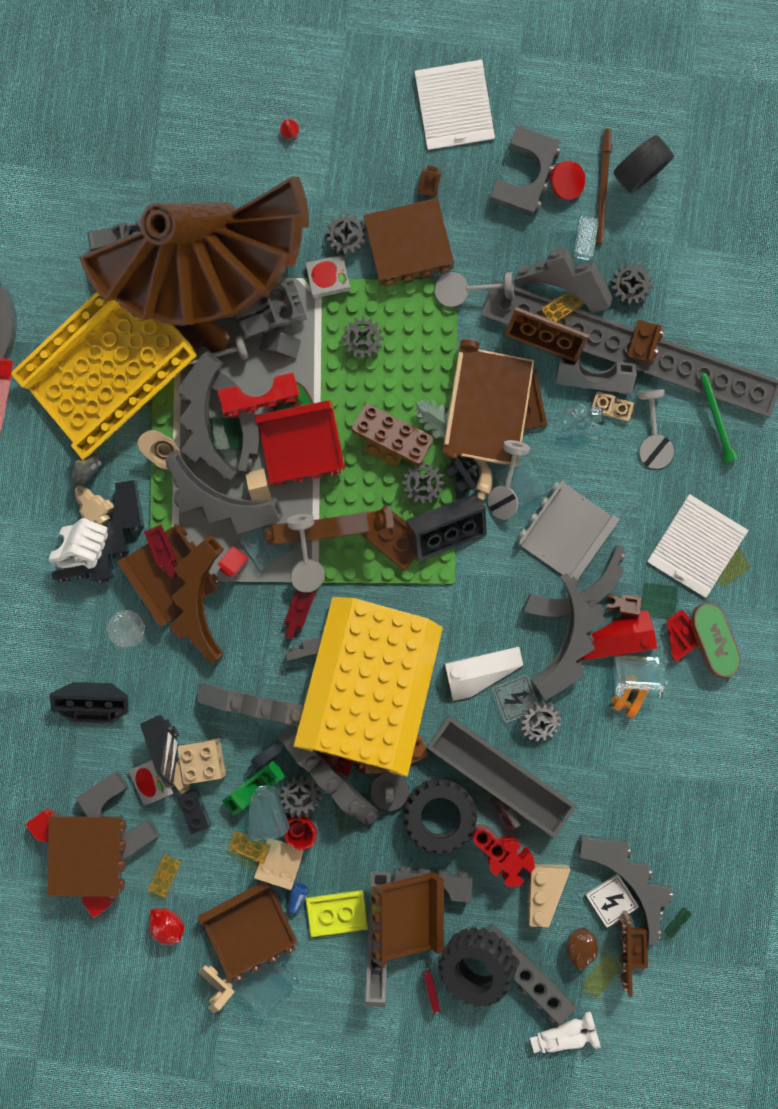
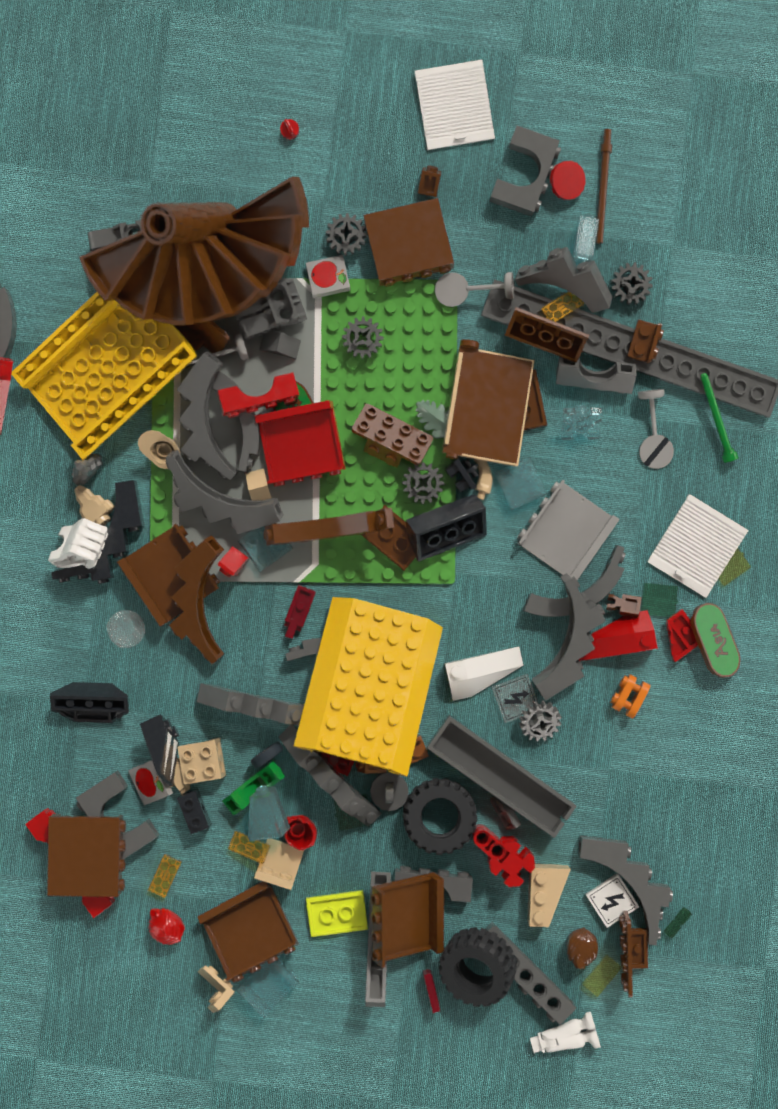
dark red hinge [144,524,178,578] -> none
clear green piece [209,417,243,450] -> none
dark grey gear [279,776,322,819] -> none
light grey piece [287,514,325,592] -> none
blue cone [287,882,309,913] -> none
light grey piece [488,440,530,520] -> none
tan slope [591,392,635,422] -> none
clear light blue panel [612,655,668,698] -> none
black tyre [613,135,674,194] -> none

